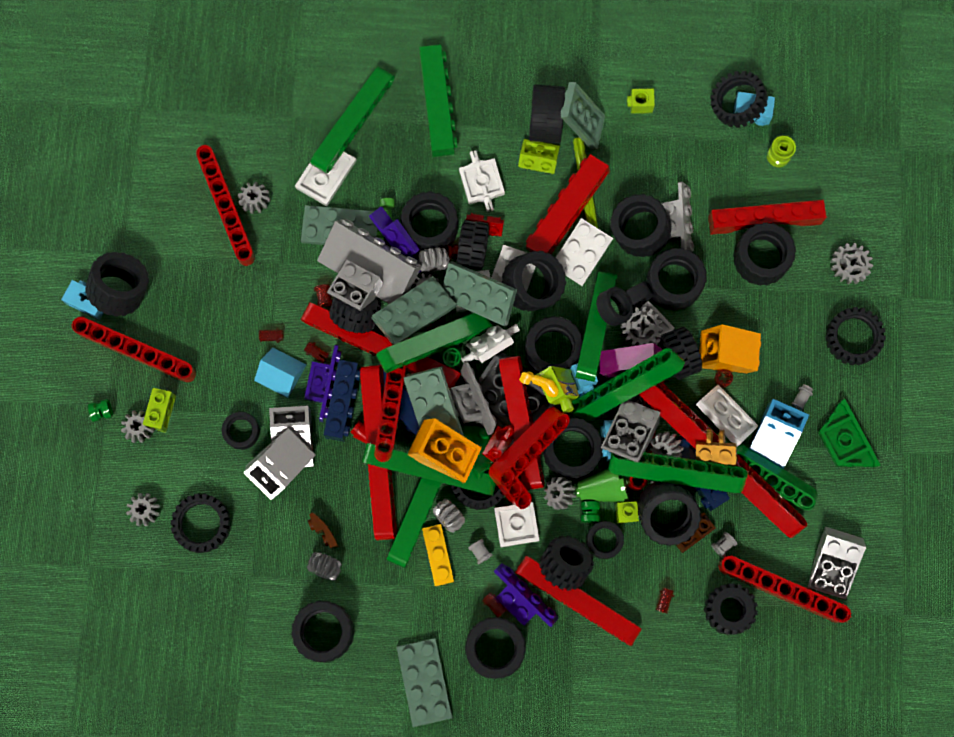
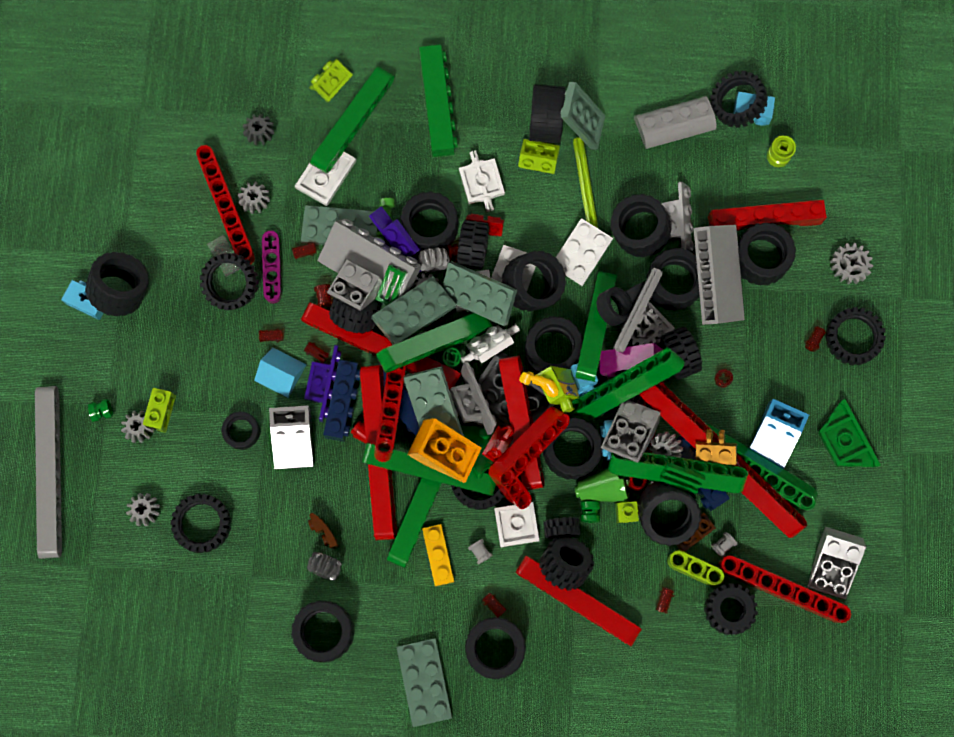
red beam [72,317,196,382] -> none
light grey slope [244,427,316,500] -> none
light grey gear [433,499,465,533] -> none
dark purple bracket [494,563,559,627] -> none
red brick [525,154,610,254] -> none
light grey gear [543,476,577,510] -> none
black tyre [586,521,624,559] -> none
lime brick [627,89,655,113] -> none
white plate [696,385,758,446] -> none
light orange slope [699,324,761,374] -> none
light grey pin [792,384,813,410] -> none
none -> light grey beam [35,386,62,559]
none -> black tyre [200,253,259,310]
none -> clear plate [207,235,241,277]
none -> dark grey gear [243,113,275,146]
none -> magenta beam [262,231,282,304]
none -> clear red pin [292,242,317,259]
none -> lime bracket [309,59,352,102]
none -> green tile [375,264,408,305]
none -> black tyre [544,517,580,539]
none -> light grey axle [614,268,662,352]
none -> light grey container [634,96,717,149]
none -> green tile [660,462,705,494]
none -> lime beam [667,551,724,586]
none -> light grey brick [693,225,745,325]
none -> clear red pin [805,326,826,352]

